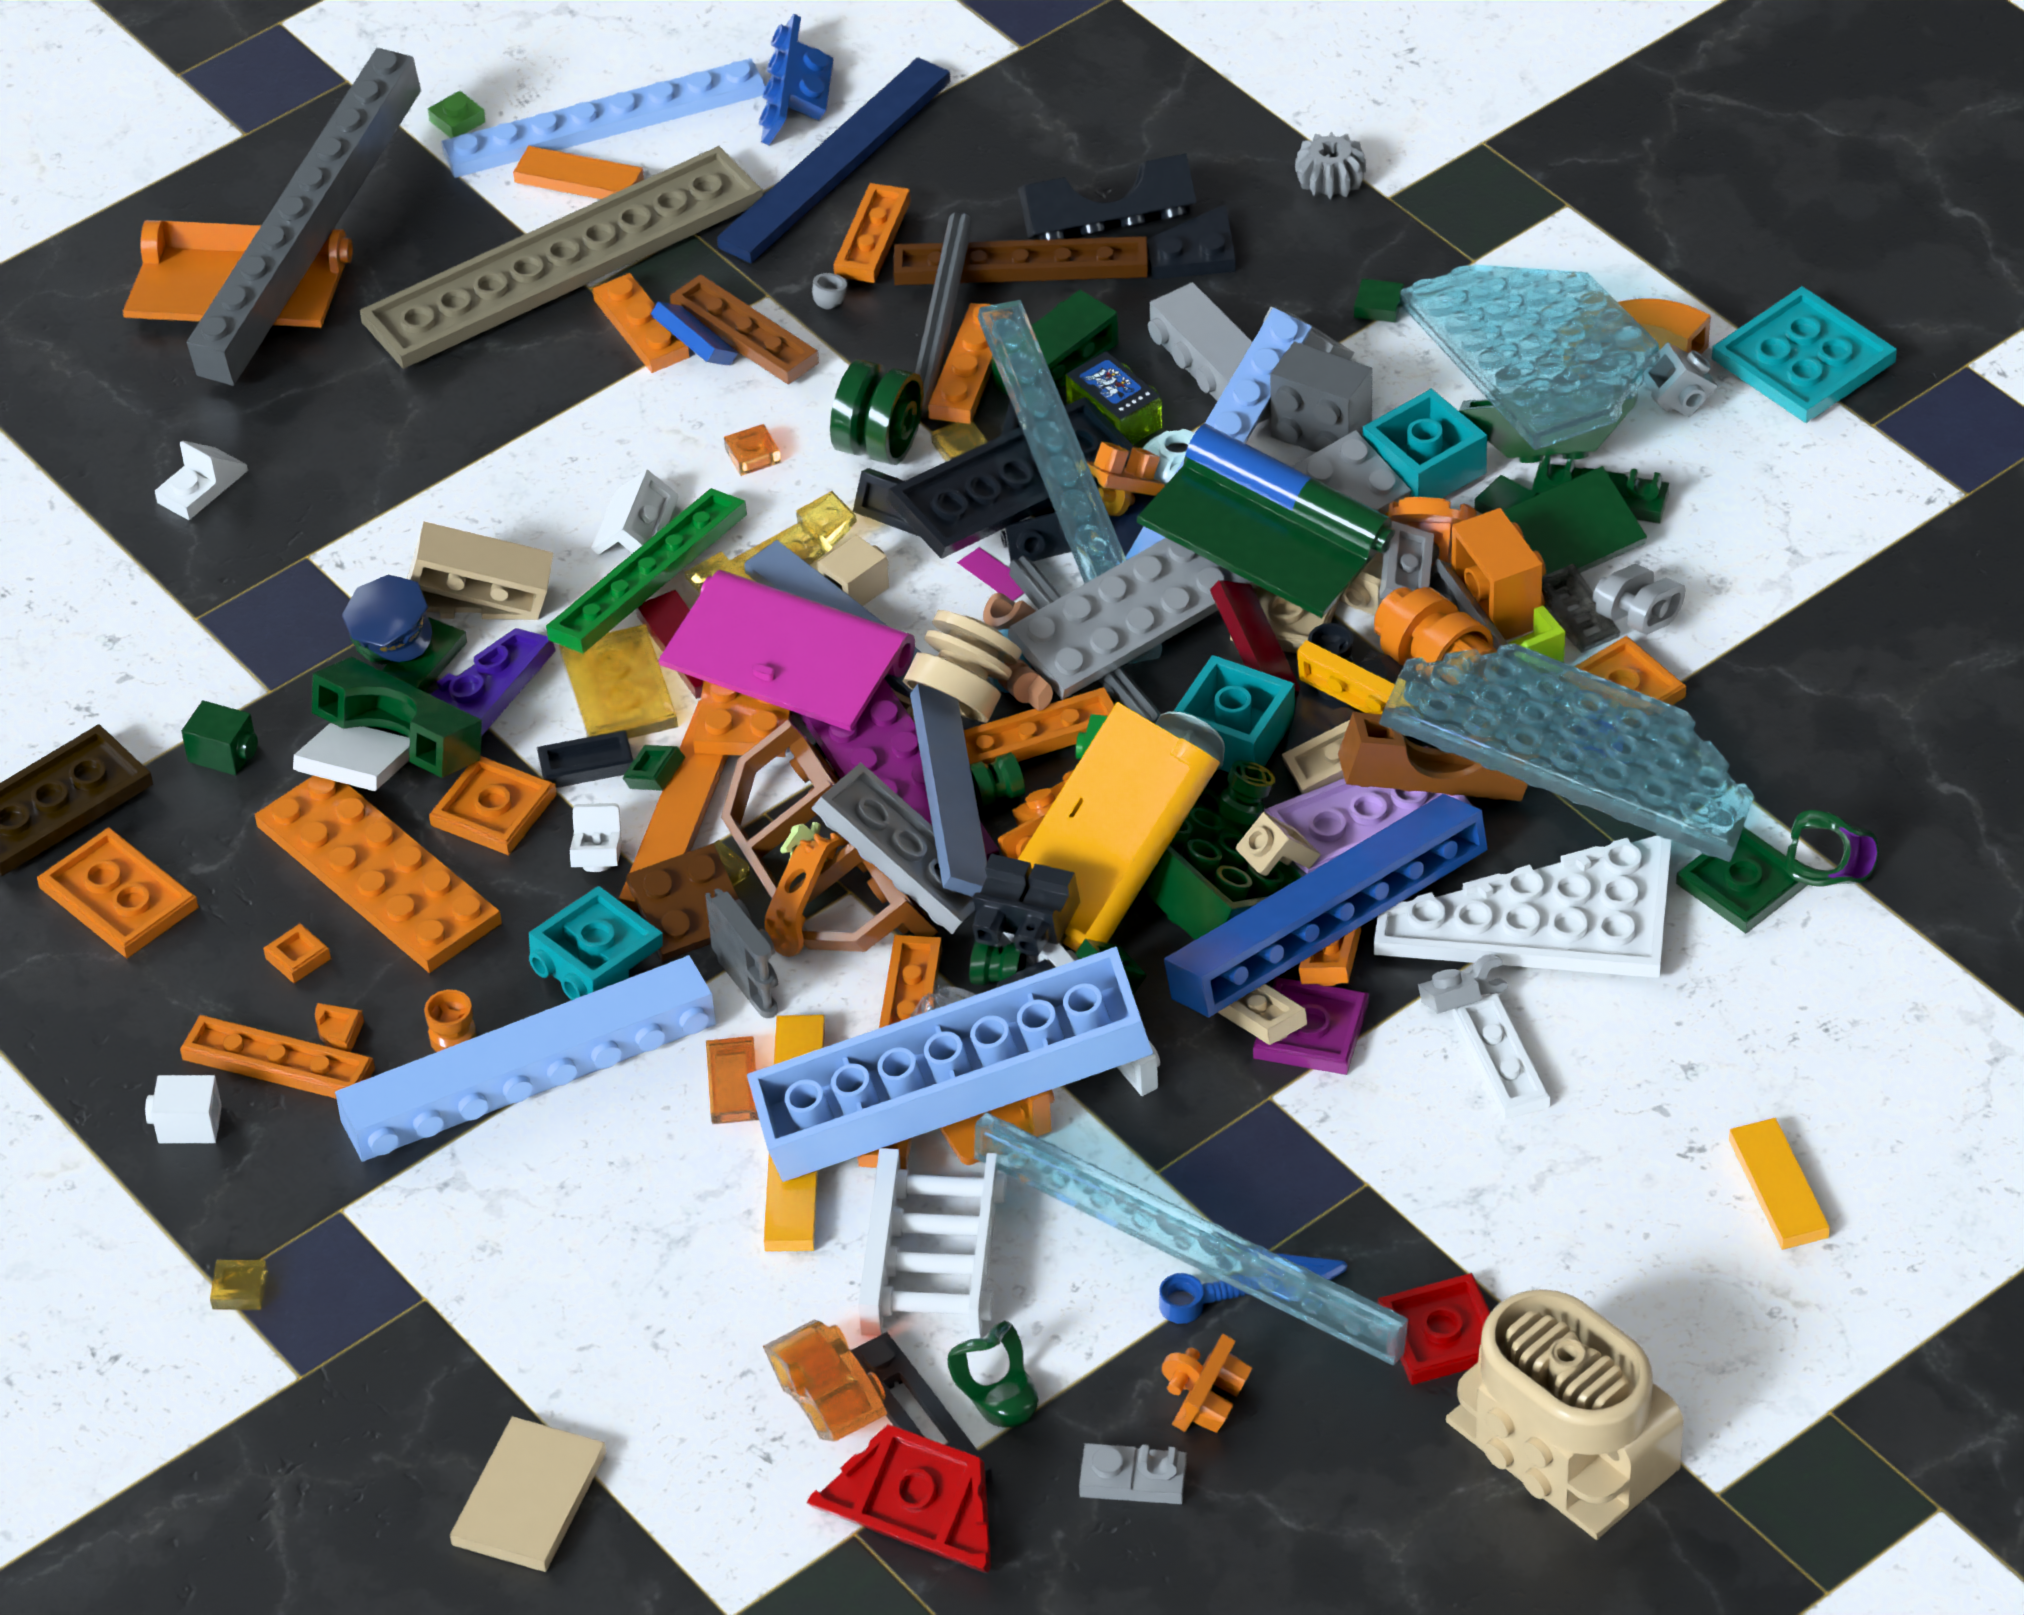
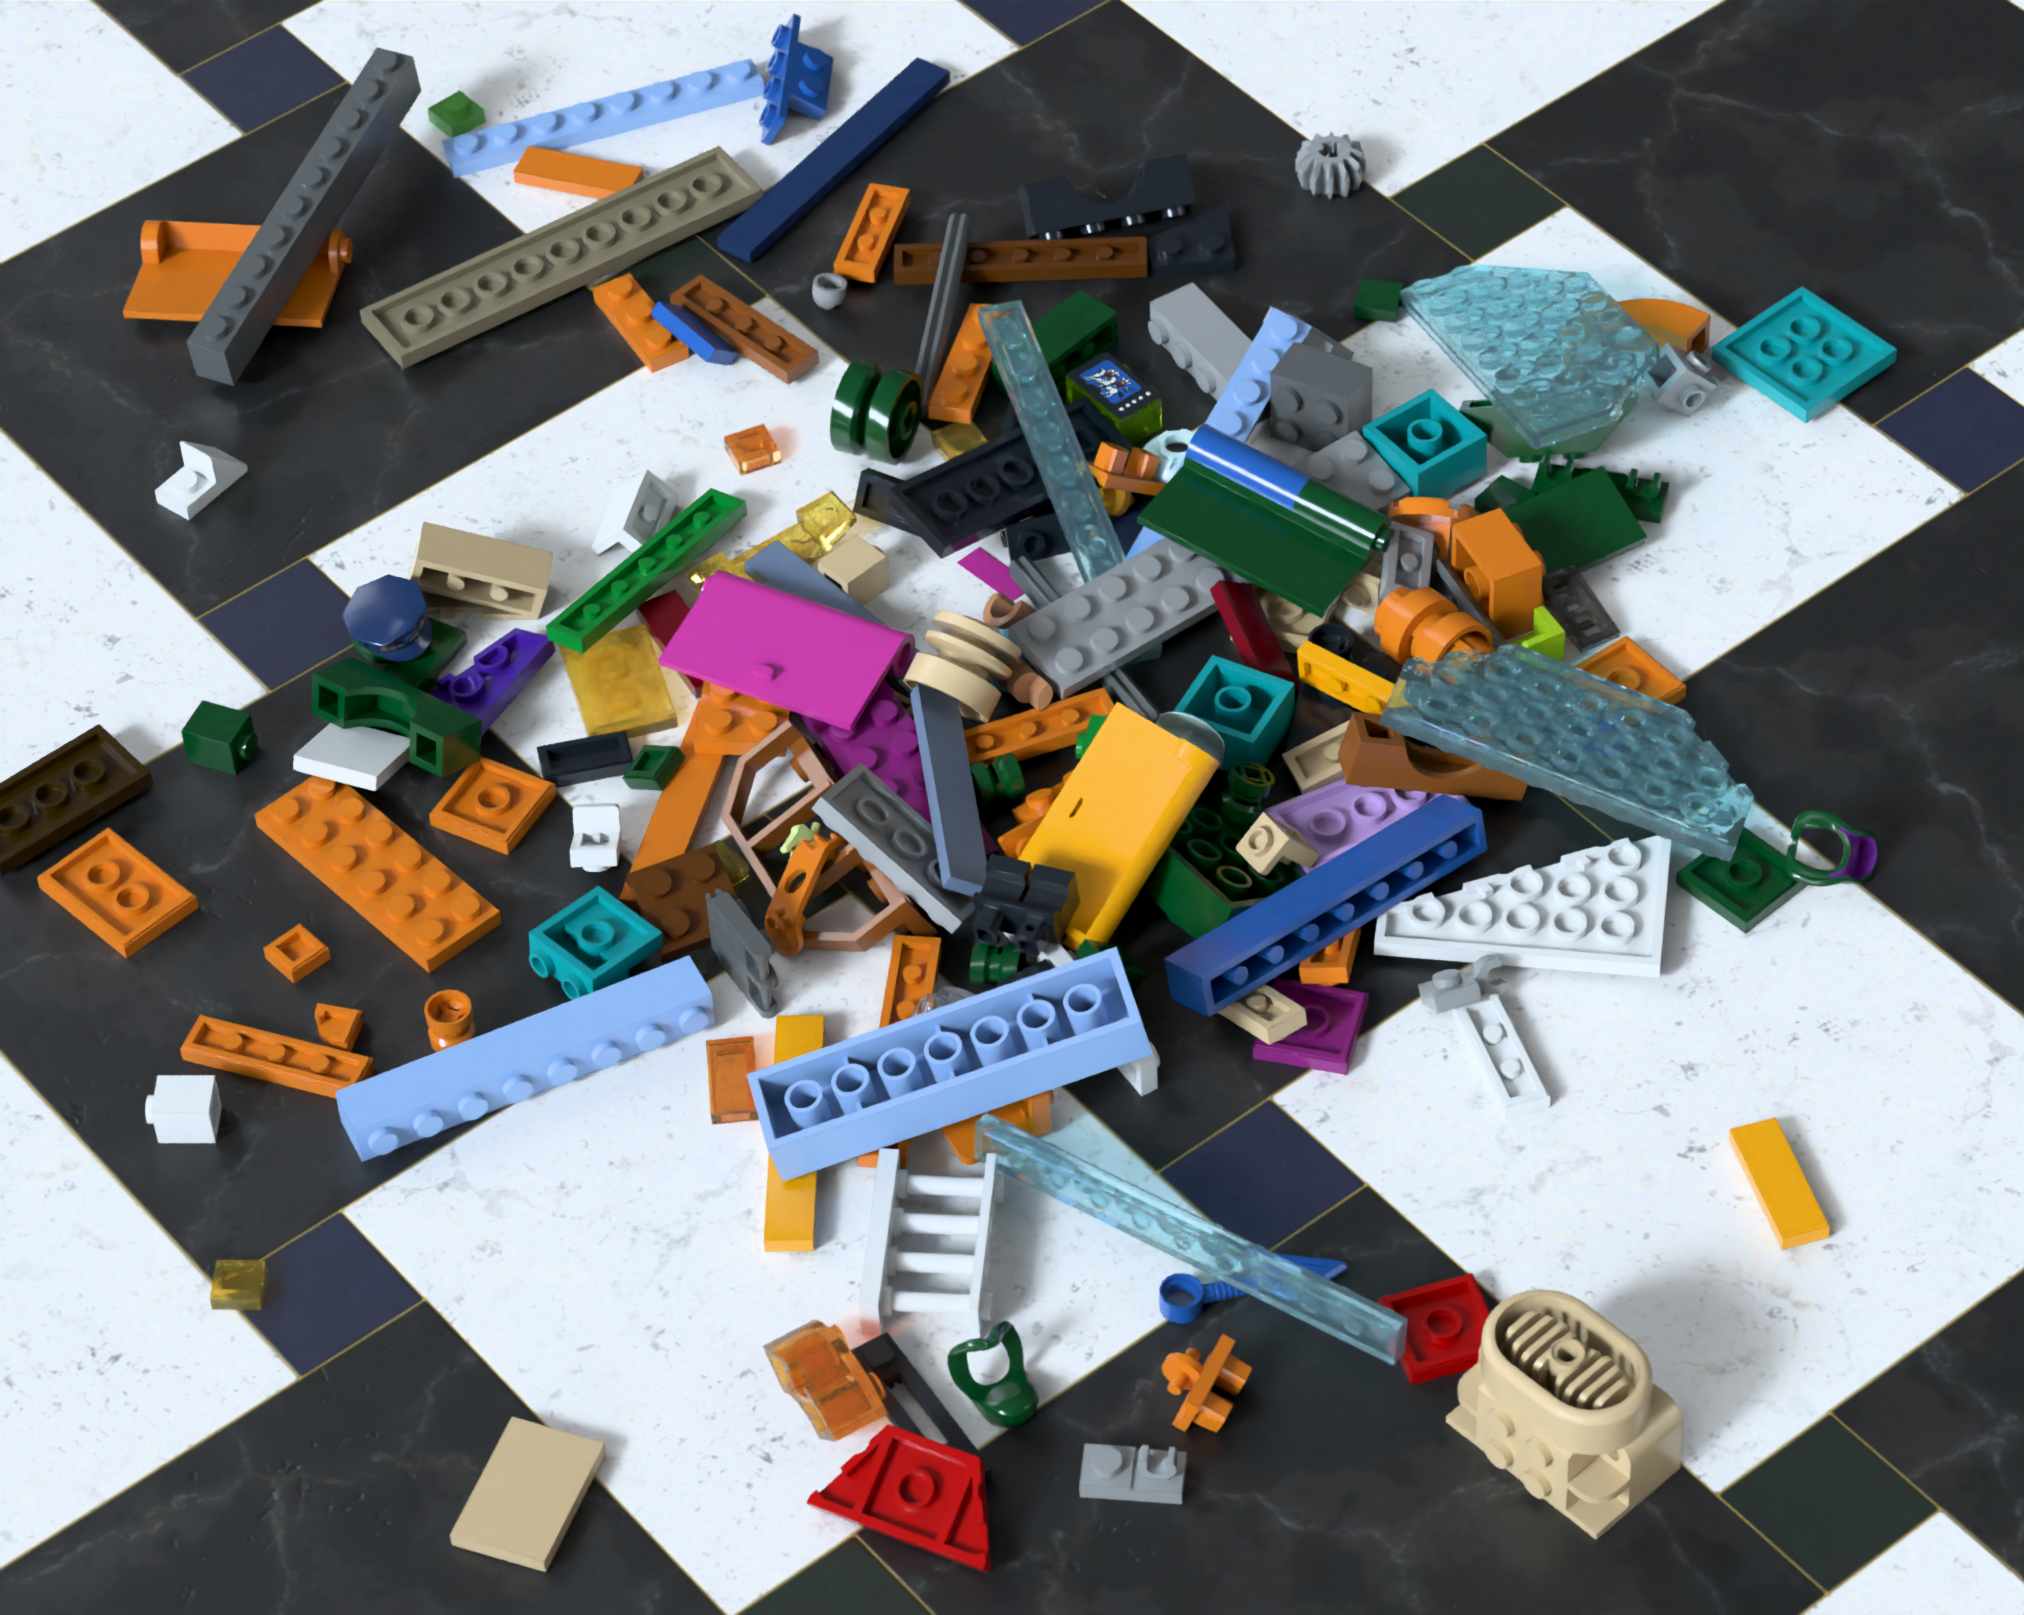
light grey brick [1593,564,1685,635] -> none

